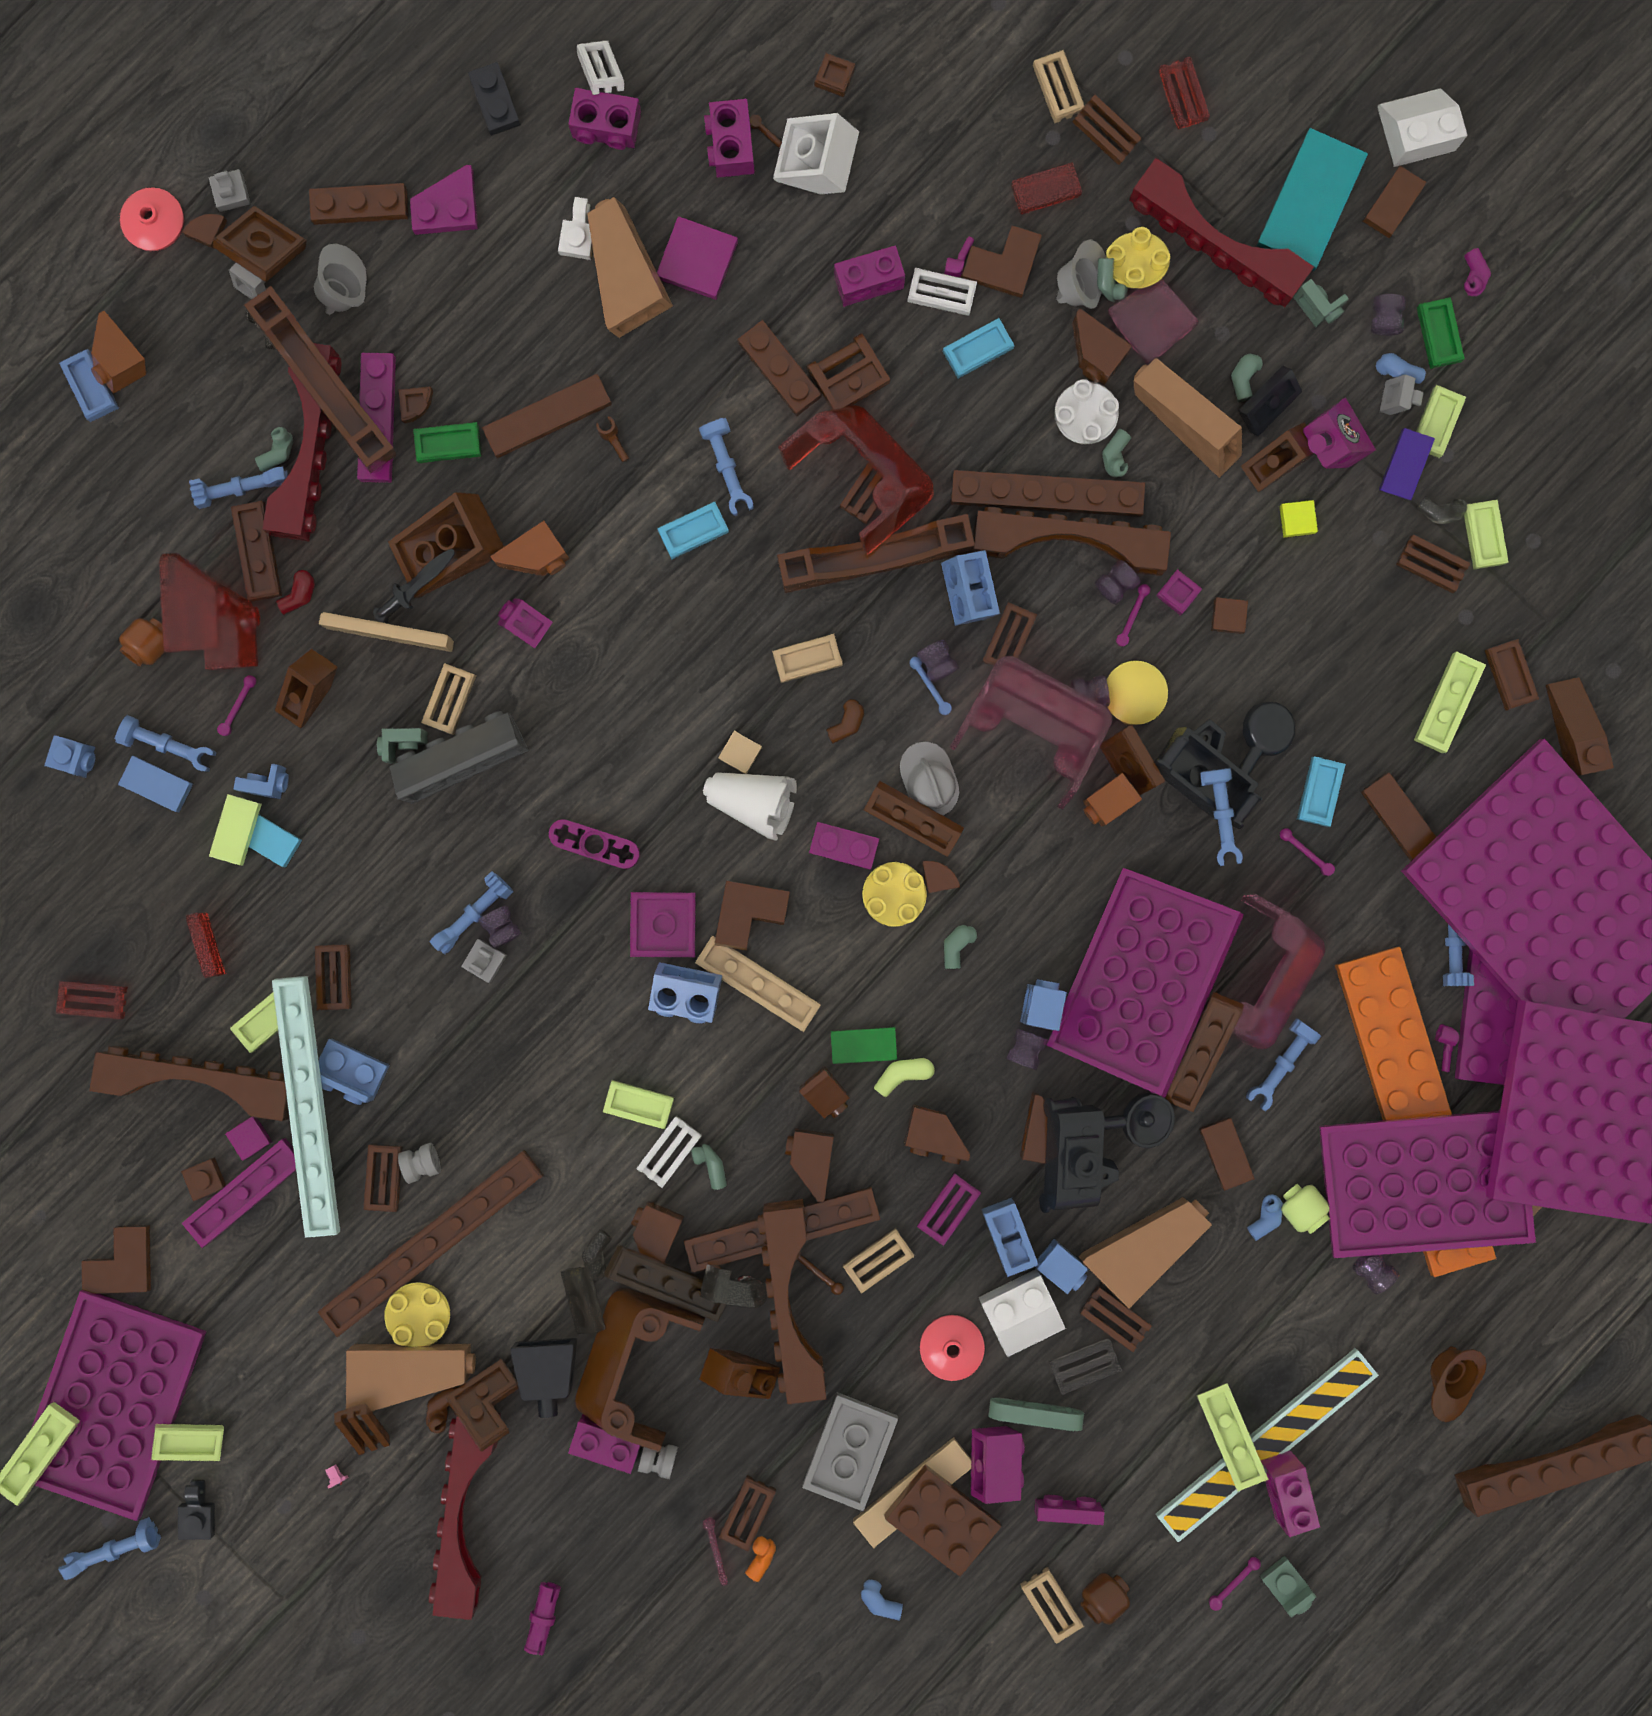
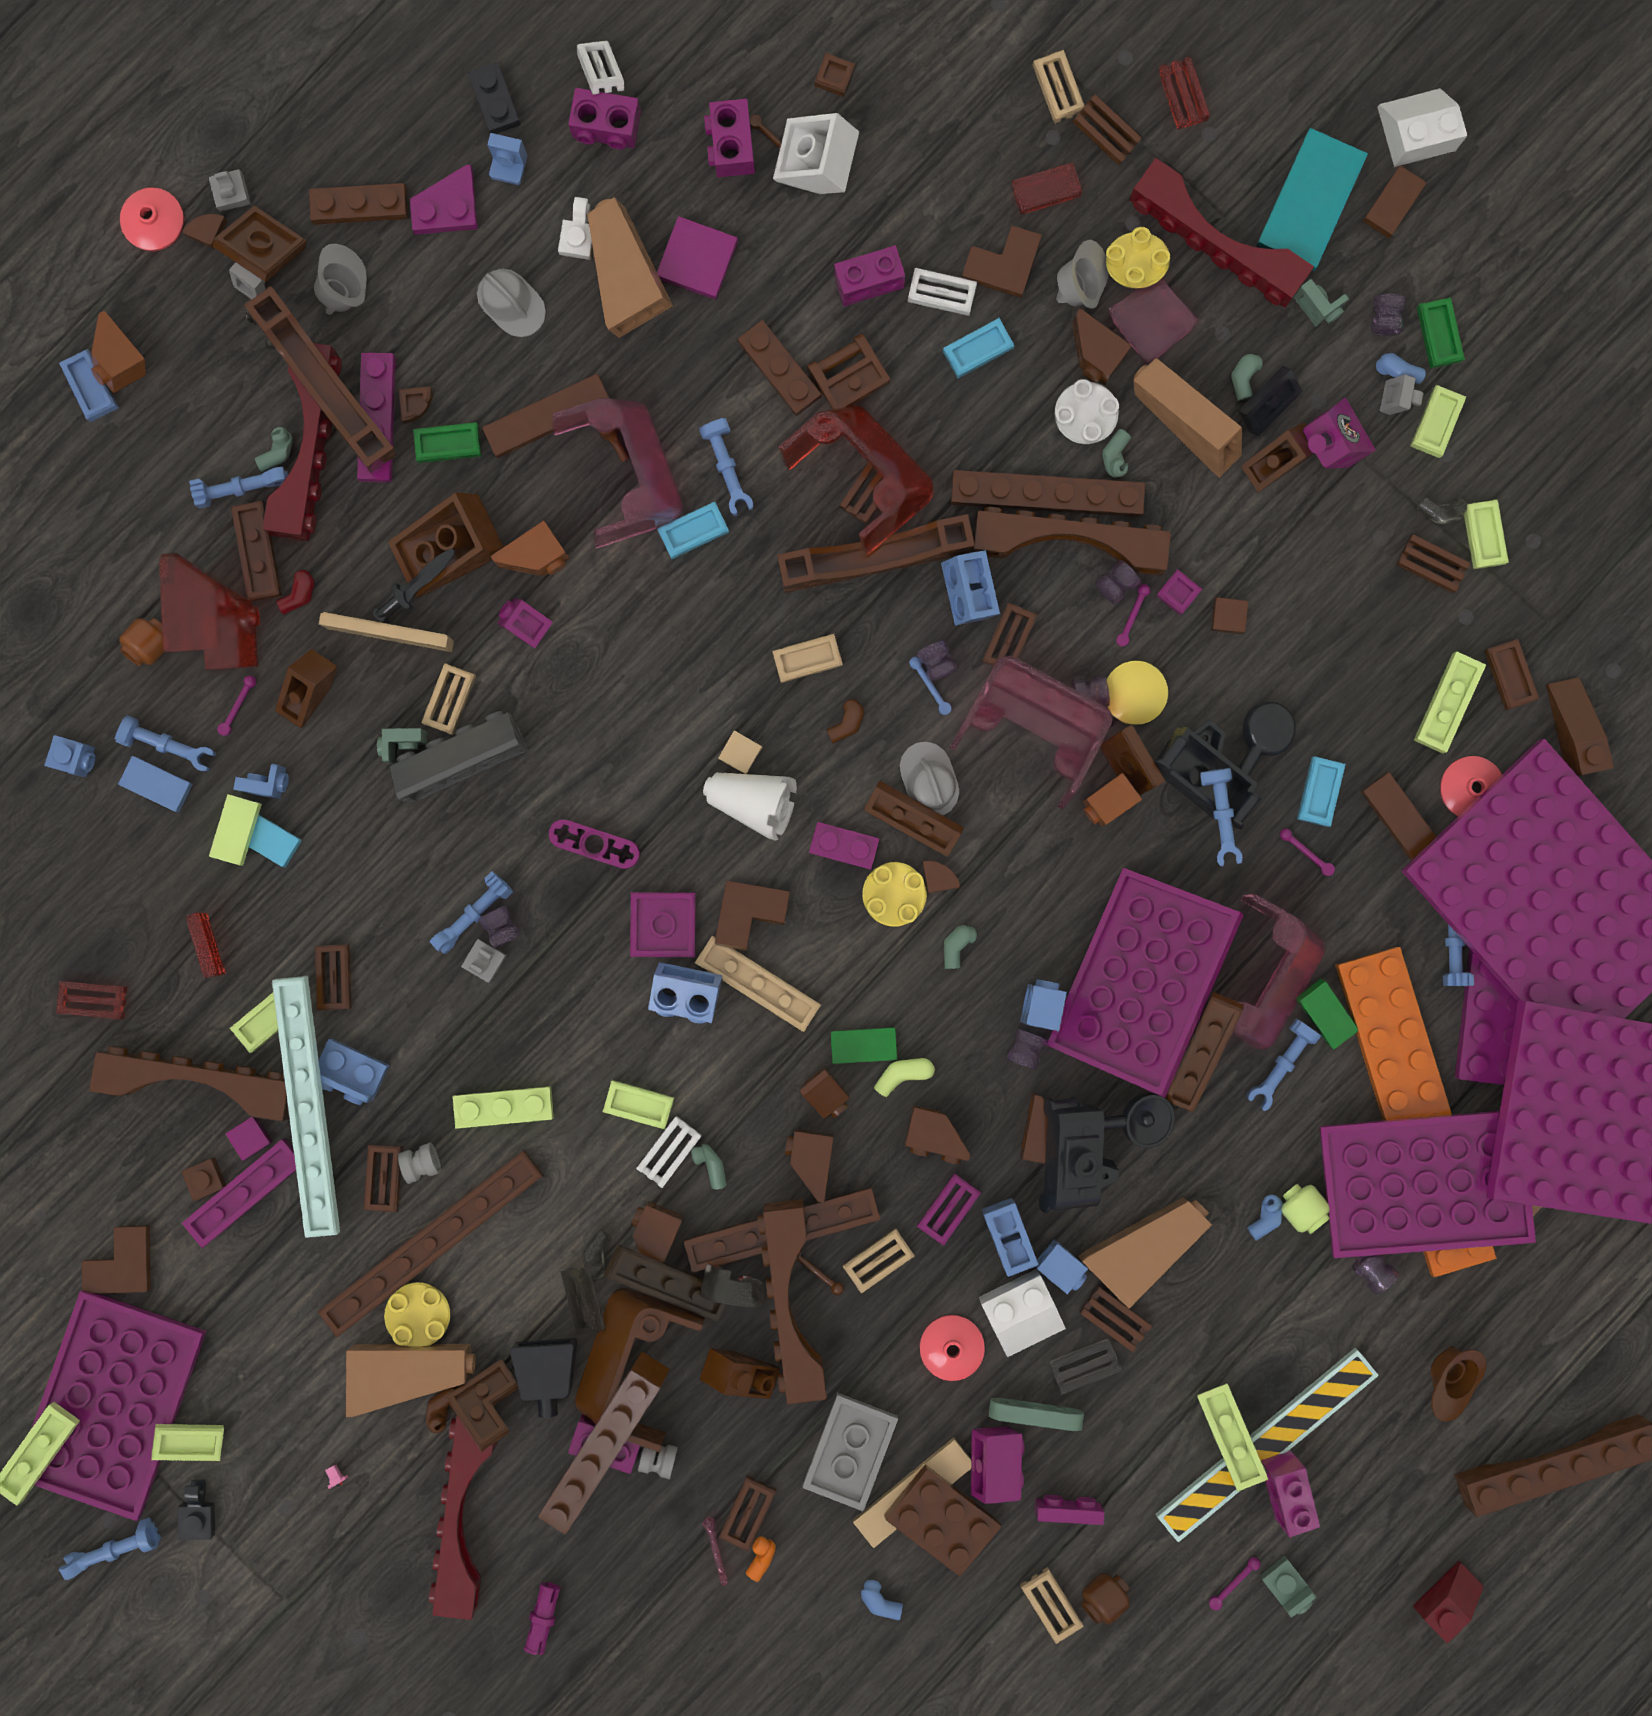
reddish brown tile [334,1404,390,1455] -> none
magenta hand [944,237,974,278] -> none
sand green arm [1097,258,1128,302] -> none
reddish brown tile [1199,1117,1255,1191] -> none
neon yellow tile [1280,500,1318,538] -> none
dark purple tile [1379,428,1435,500] -> none
magenta hand [1435,1024,1459,1072] -> none
magenta arm [1464,248,1491,296] -> none
none -> yellowish green plate [453,1086,554,1129]
none -> light grey piece [477,269,546,337]
none -> medium blue bracket [487,133,528,185]
none -> reddish brown arch [538,1352,670,1535]
none -> clear pink windscreen [552,398,682,548]
none -> green tile [1296,979,1358,1050]
none -> dark red slope [1413,1561,1484,1644]
none -> coral dish [1440,756,1502,817]

